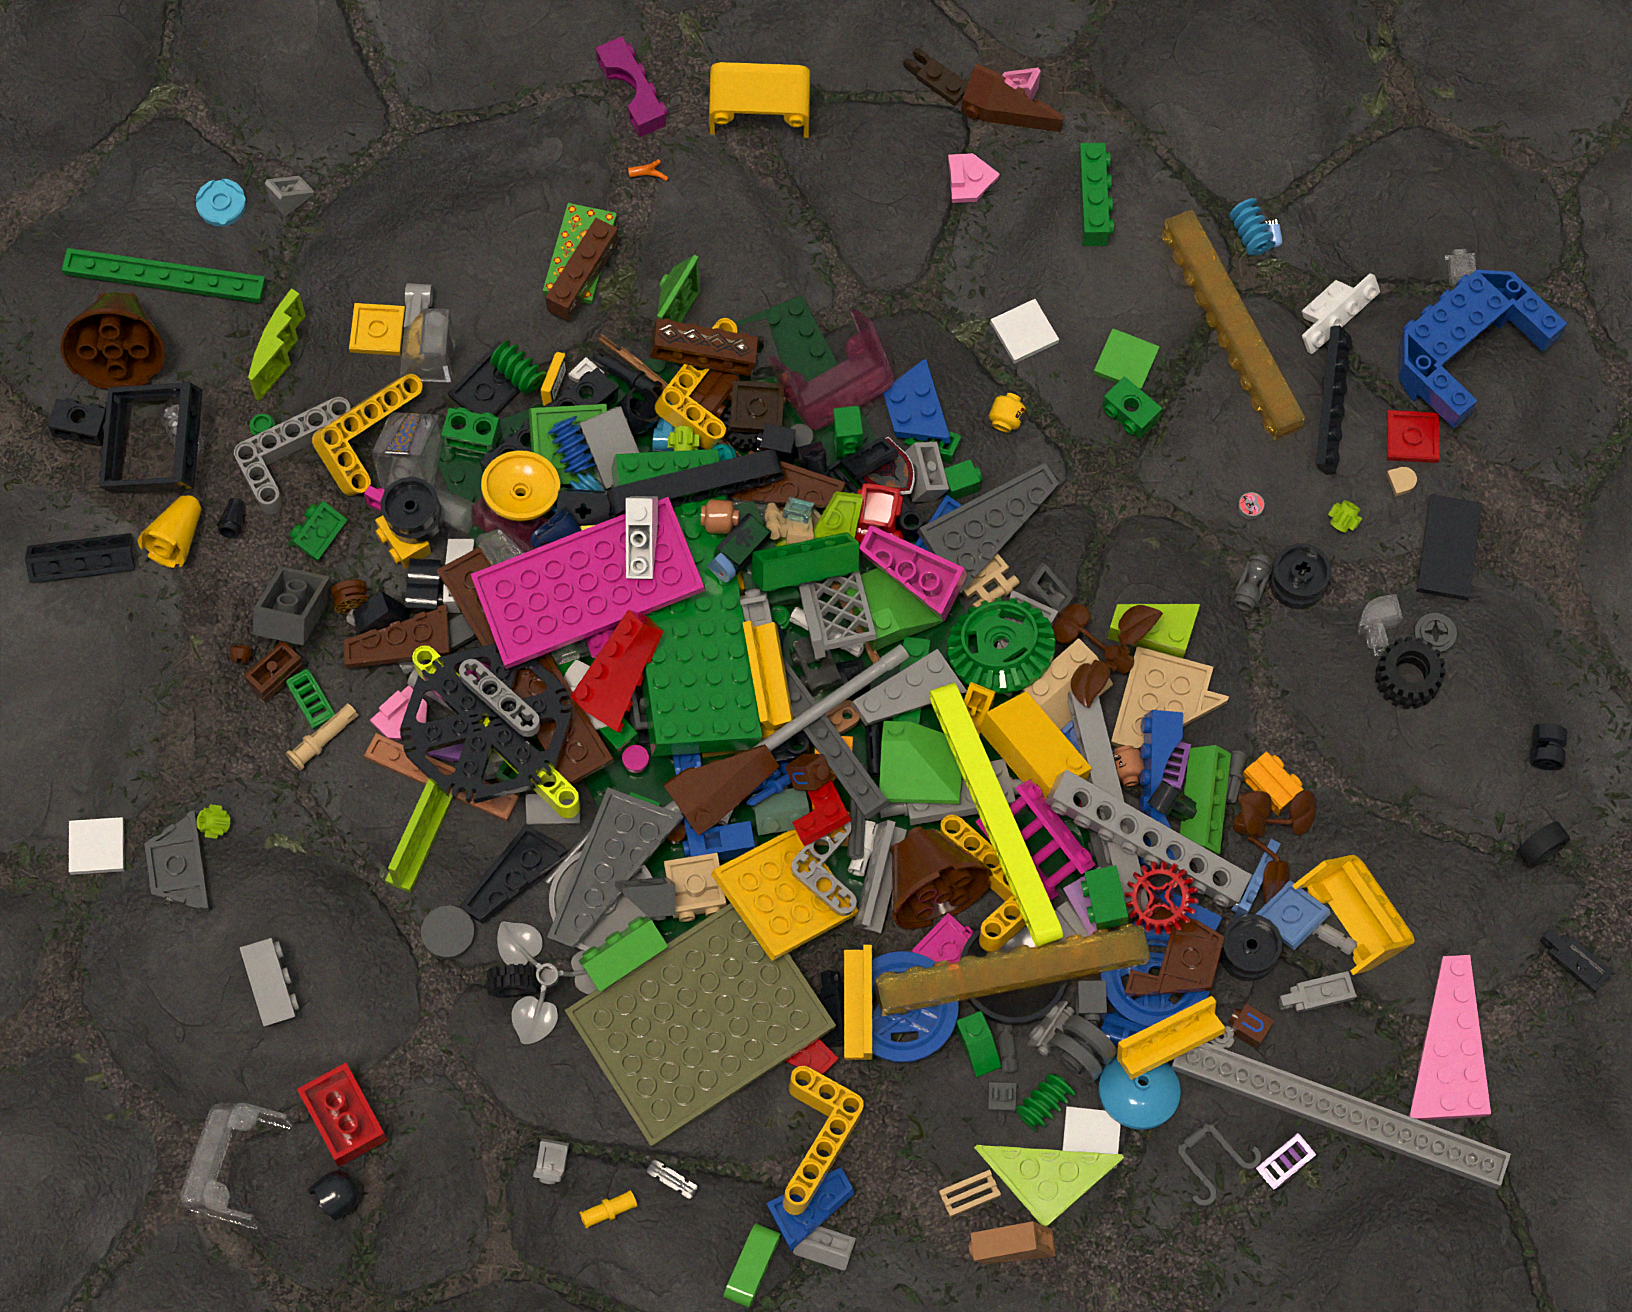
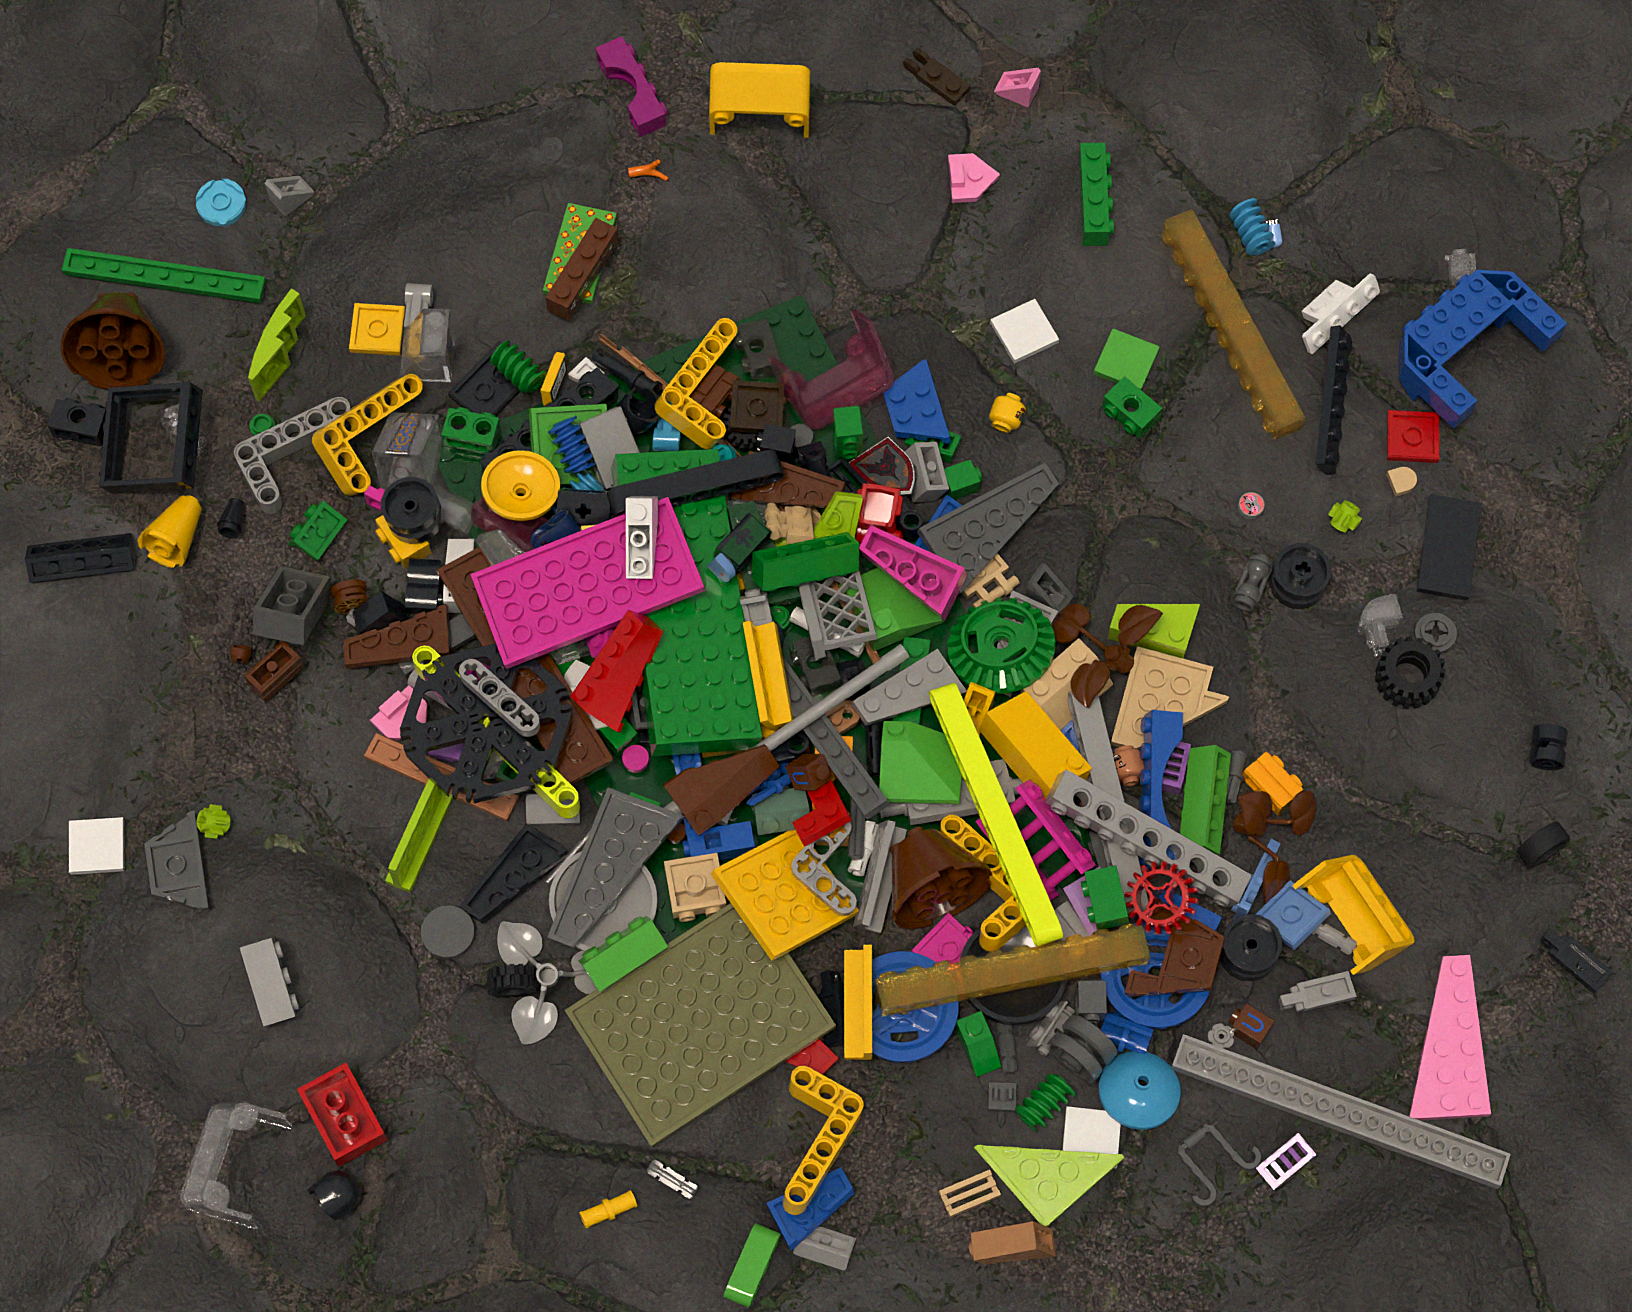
green slope [285,669,335,730] -> none
tan pin [286,703,358,770] -> none
light grey bracket [533,1138,569,1184] -> none
dark grey slope [615,877,675,920] -> none
reddish brown brick [650,319,758,376] -> none
bright green slope [657,255,700,323] -> none
lime gear [667,426,700,451] -> none
nougat head [701,499,740,534] -> none
clear light blue tile [782,497,814,524] -> none
black plate [841,436,898,481] -> none
reddish brown wedge [961,64,1064,132] -> none
yellow fence [1117,996,1225,1080] -> none
black piece [1147,780,1197,822] -> none

